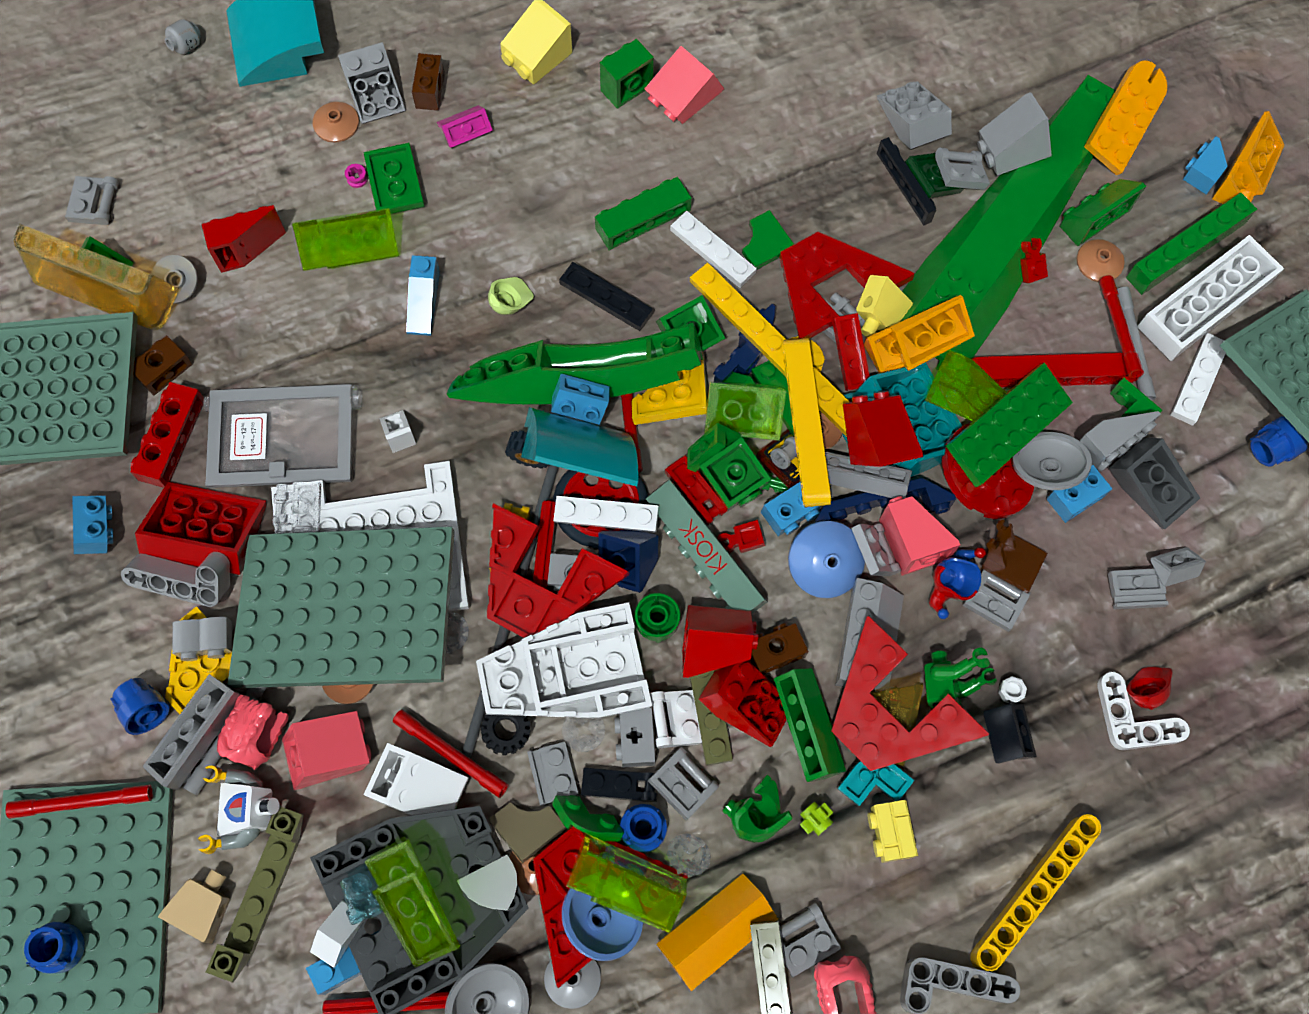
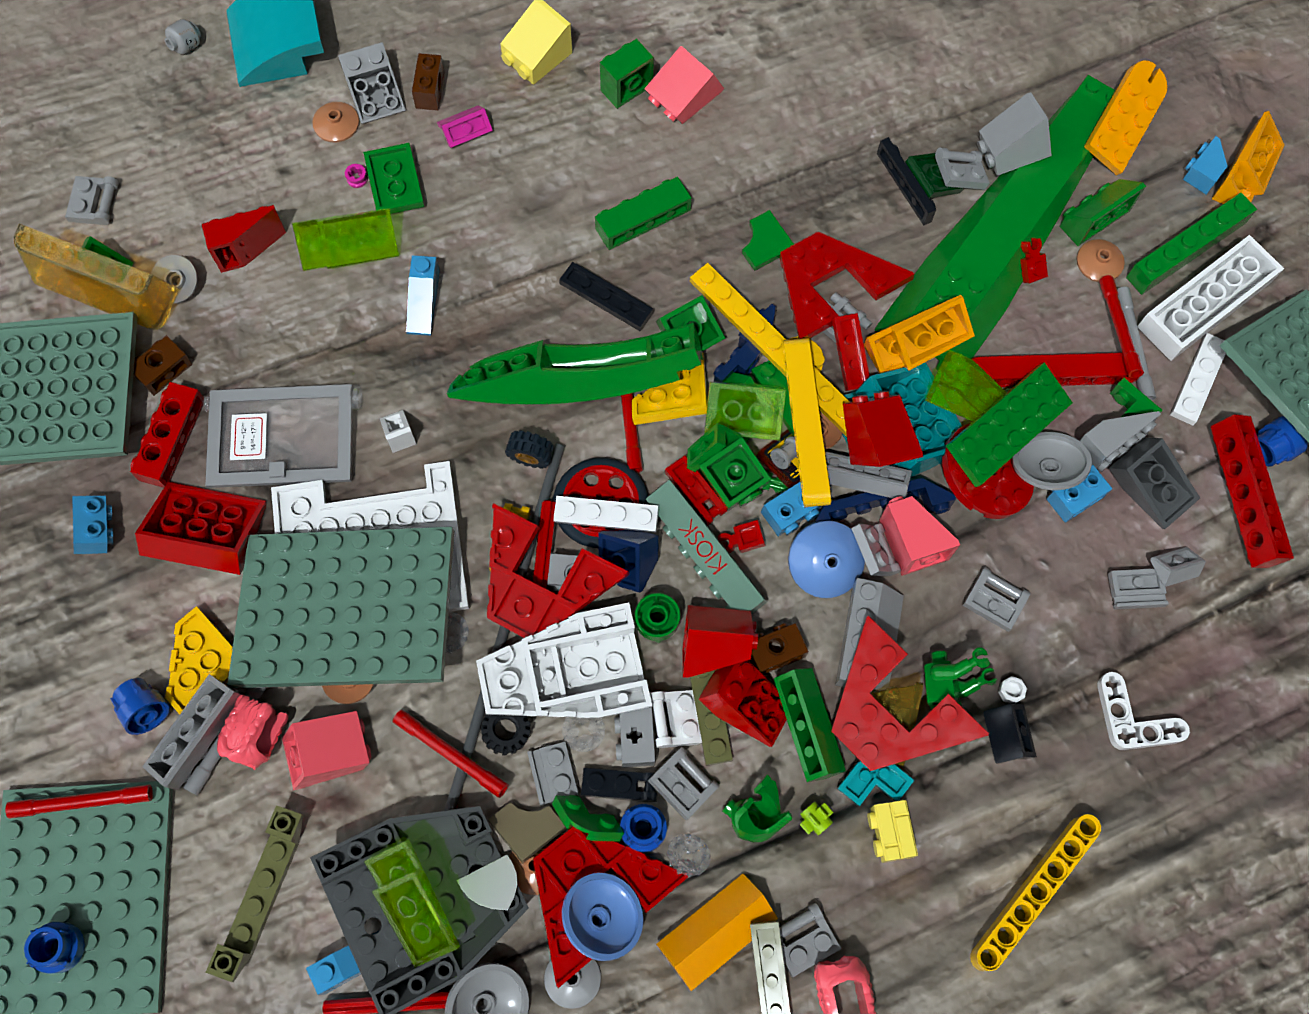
light grey beam [121,552,230,607] -> none
tan torso [158,869,230,944] -> none
light grey brick [172,617,232,661] -> none
torso [198,765,280,854] -> none
clear plate [272,482,321,534] -> none
white slope [310,900,367,968] -> none
clear light blue plate [340,873,383,925] -> none
white slope [364,743,469,815] -> none
yellowish green piece [488,277,534,315] -> none
teal slope [521,407,638,486] -> none
dark azure brick [551,374,609,425] -> none
clear neon green slope [566,833,687,933] -> none
white plate [670,211,757,288] -> none
light yellow torso [856,275,913,337] -> none
light grey slope [877,81,952,149] -> none
light grey beam [900,958,1020,1014] -> none
blue piece [929,547,986,619] -> none
reddish brown plate [981,520,1048,594] -> none
red piece [1126,667,1173,710] -> none
none -> red brick [1210,414,1294,568]

